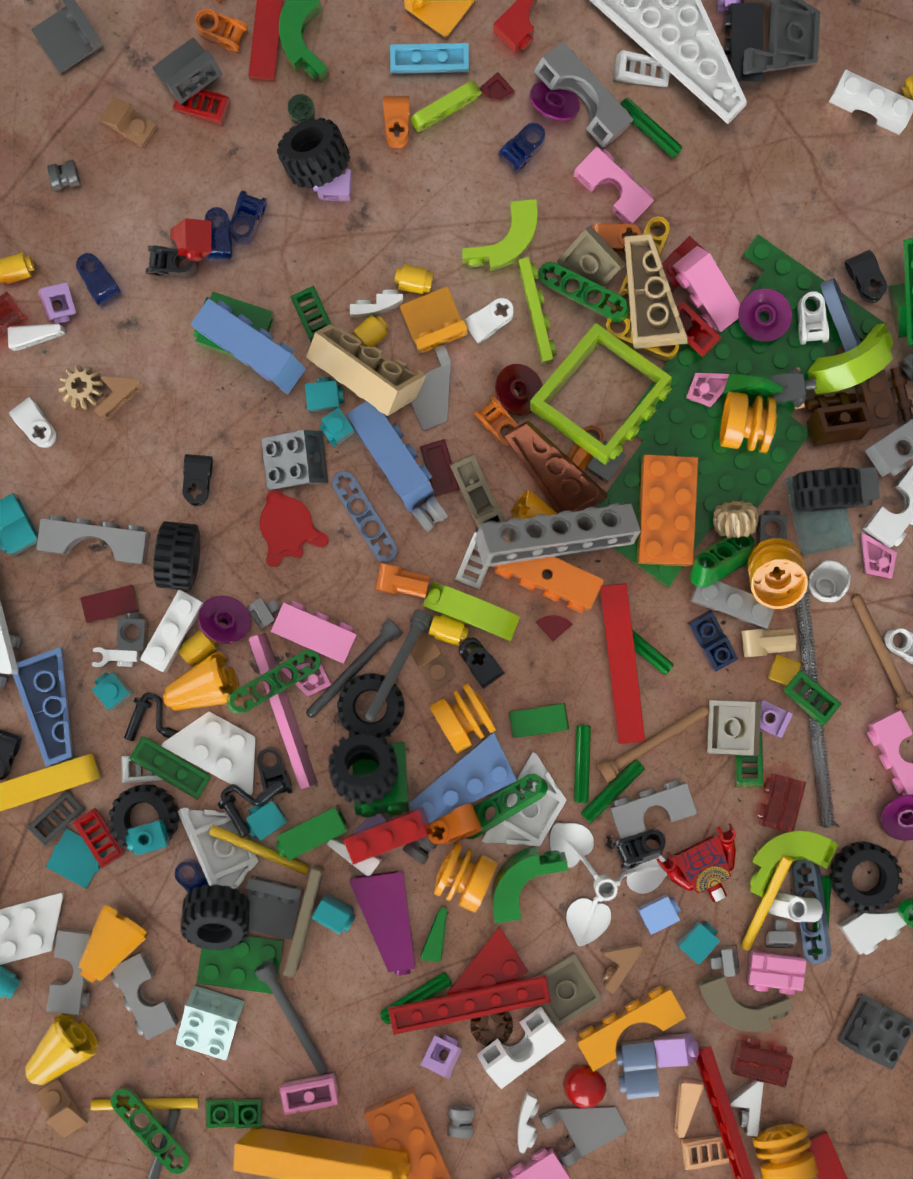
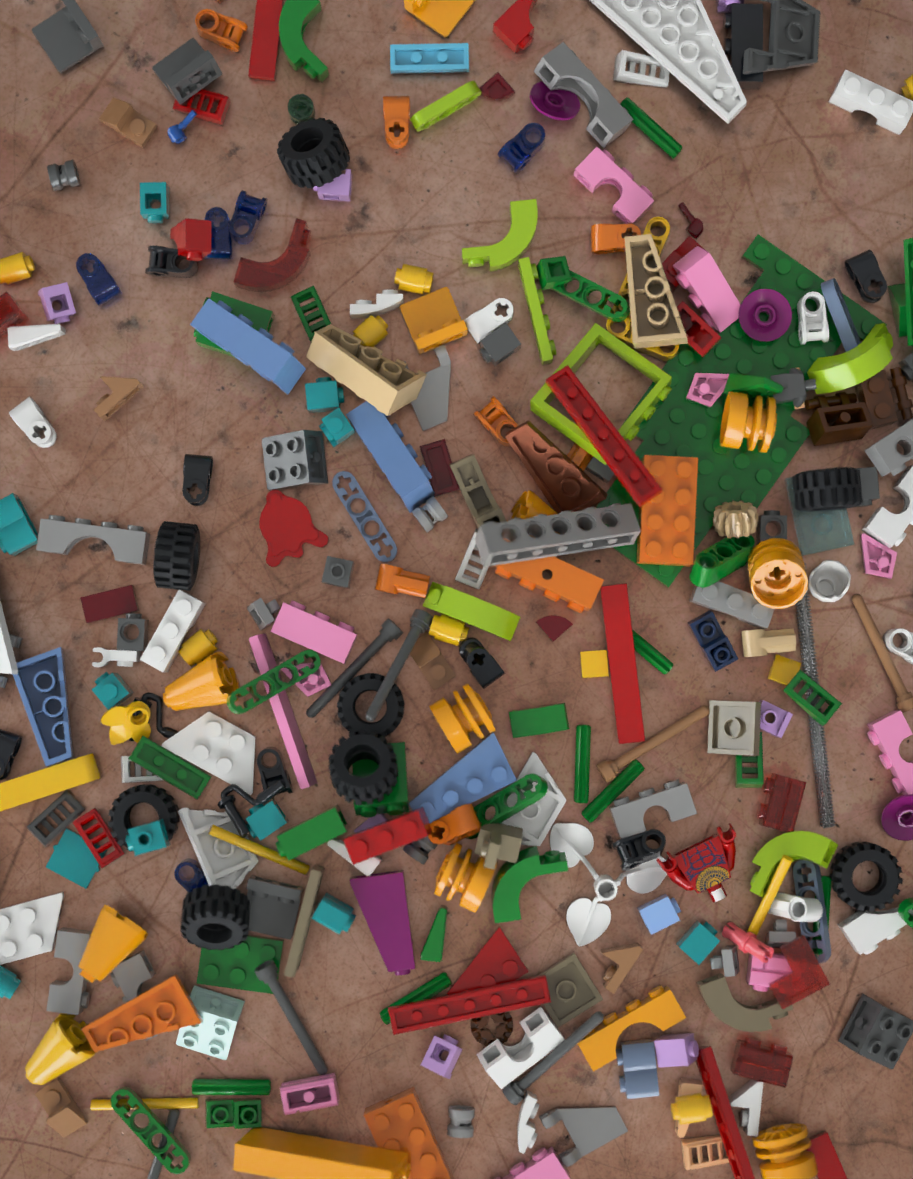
tan gear [58,364,104,410] -> none
magenta dish [198,596,251,644] -> none
dark red dish [495,364,543,415] -> none
dark tan plate [557,225,626,299] -> none
red hair [563,1064,607,1109] -> none
none -> orange wing [81,974,203,1053]
none -> yellow plate [100,701,151,745]
none -> teal brick [140,182,170,224]
none -> blue hand [167,110,197,144]
none -> green axle [192,1079,271,1095]
none -> clear red arch [233,218,311,292]
none -> dark grey brick [322,556,355,589]
none -> dark tan brick [474,823,523,869]
none -> dark grey brick [479,323,521,366]
none -> dark grey piece [502,1012,604,1105]
none -> green slope [536,256,572,290]
none -> red tile [546,365,662,507]
none -> yellow tile [580,650,609,678]
none -> yellow brick [671,1093,712,1125]
none -> dark red hand [678,202,703,239]
none -> coral pin [722,922,774,963]
none -> clear red plate [768,935,830,1010]

